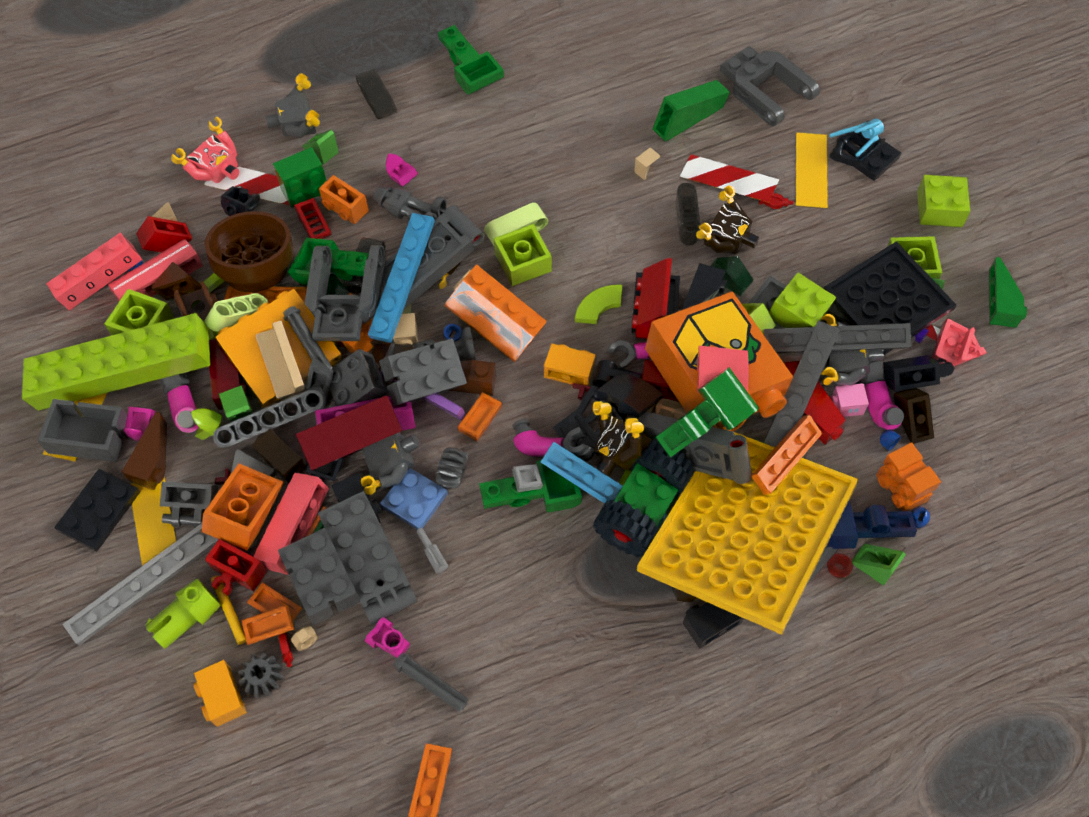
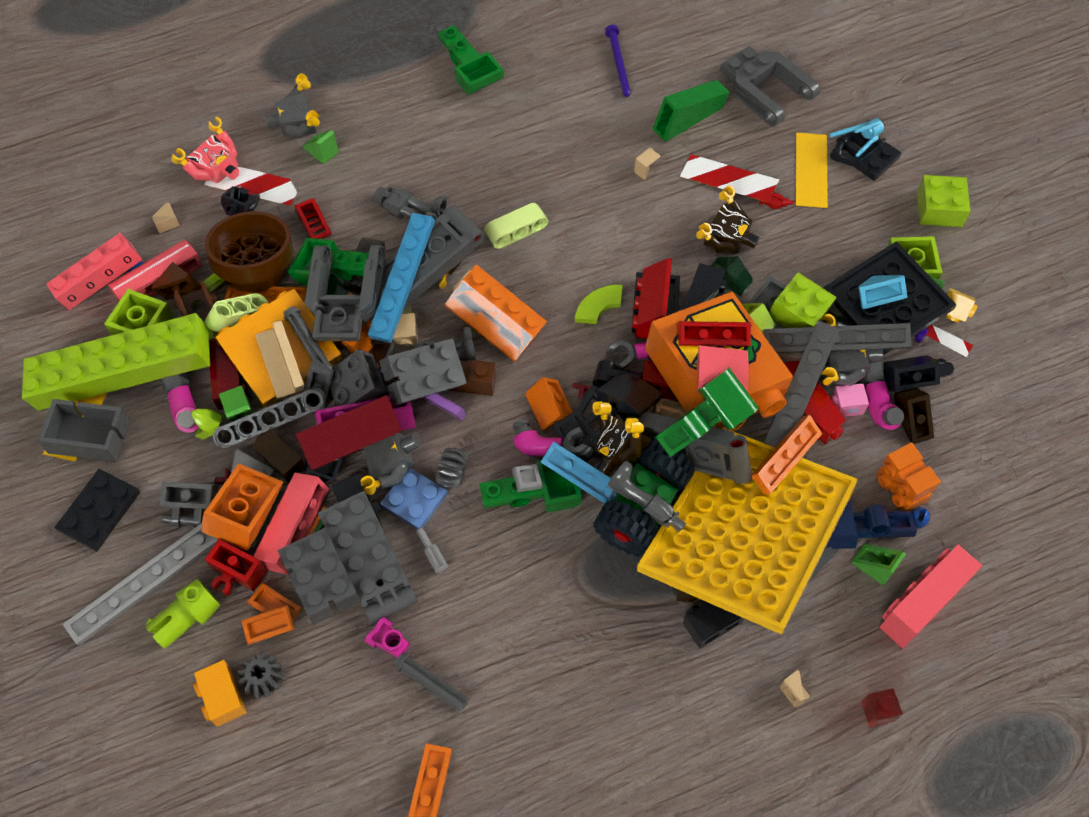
reddish brown slope [122,411,167,490] -> none
dark pink plate [123,406,155,441] -> none
yellow sticker [130,476,176,566] -> none
red slope [136,216,193,253] -> none
yellow bar [210,575,246,645] -> none
green brick [273,147,327,208] -> none
red piece [278,632,293,667] -> none
tan tile [291,626,318,651] -> none
orange brick [319,175,369,225] -> none
clear smoke beam [355,69,397,120] -> none
dark pink plate [386,153,418,187] -> none
blue hinge [443,324,462,341] -> none
orange tile [457,392,502,442] -> none
lime brick [494,224,552,286] -> none
light orange brick [544,343,596,386] -> none
clear smoke beam [675,183,701,245] -> none
clear red plate [827,553,853,578] -> none
blue hinge [880,430,901,451] -> none
coral slope [931,318,986,366] -> none
green slope [989,257,1027,328] -> none
none -> orange panel [525,377,573,430]
none -> dark purple bar [605,25,631,97]
none -> dark grey piece [607,461,686,533]
none -> red slope [676,321,751,347]
none -> tan slope [780,670,810,708]
none -> medium azure slope [858,275,908,309]
none -> clear red brick [861,688,903,728]
none -> coral brick [879,545,983,649]
none -> yellow brick [946,288,978,323]

